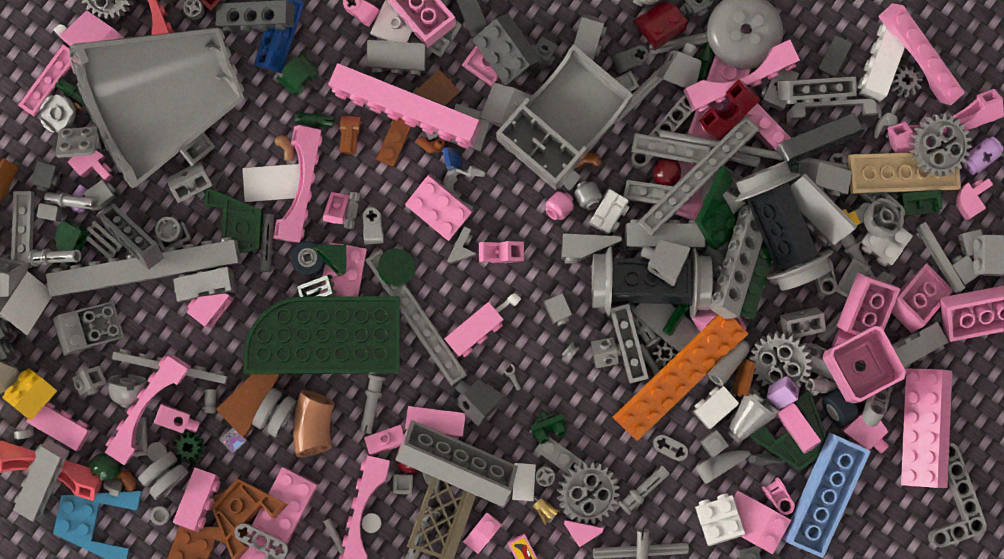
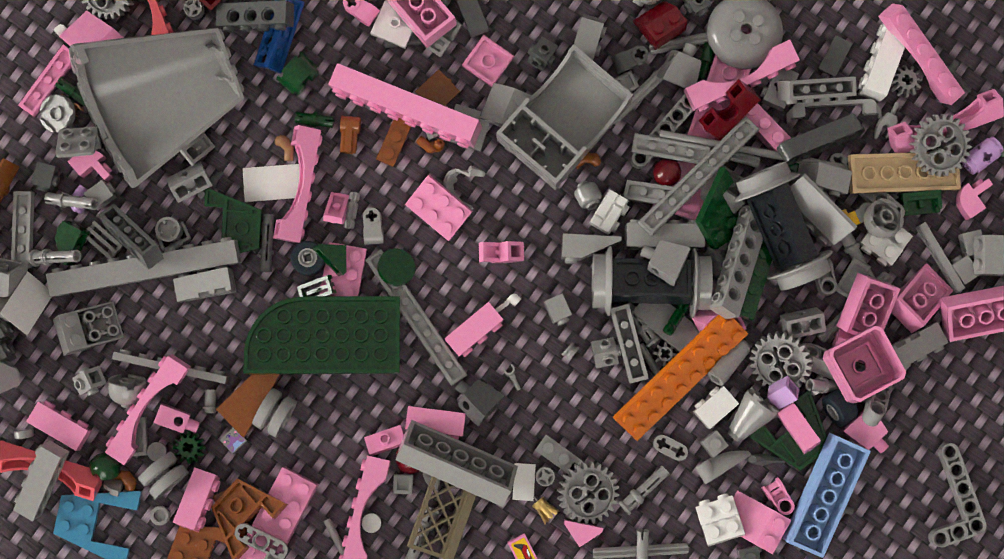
yellow brick [2,368,57,421] -> none
light grey slope [37,203,62,223] -> none
bright pink slope [187,294,235,328] -> none
nougat brick [293,390,335,457] -> none
light grey pin [359,374,385,434] -> none
light grey slope [367,40,427,76] -> none
blue slope [442,147,462,172] -> none
light grey slope [447,227,477,264] -> none
bright pink slope [463,512,502,554] -> none
dark grey brick [472,13,541,86] -> none
dark green hips [530,410,566,444] -> none
bright pink head [546,192,574,220] -> none
light grey tile [563,170,581,192] -> none
dark orange piece [732,359,756,397] -> none
bright pink brick [901,368,952,488] -> none

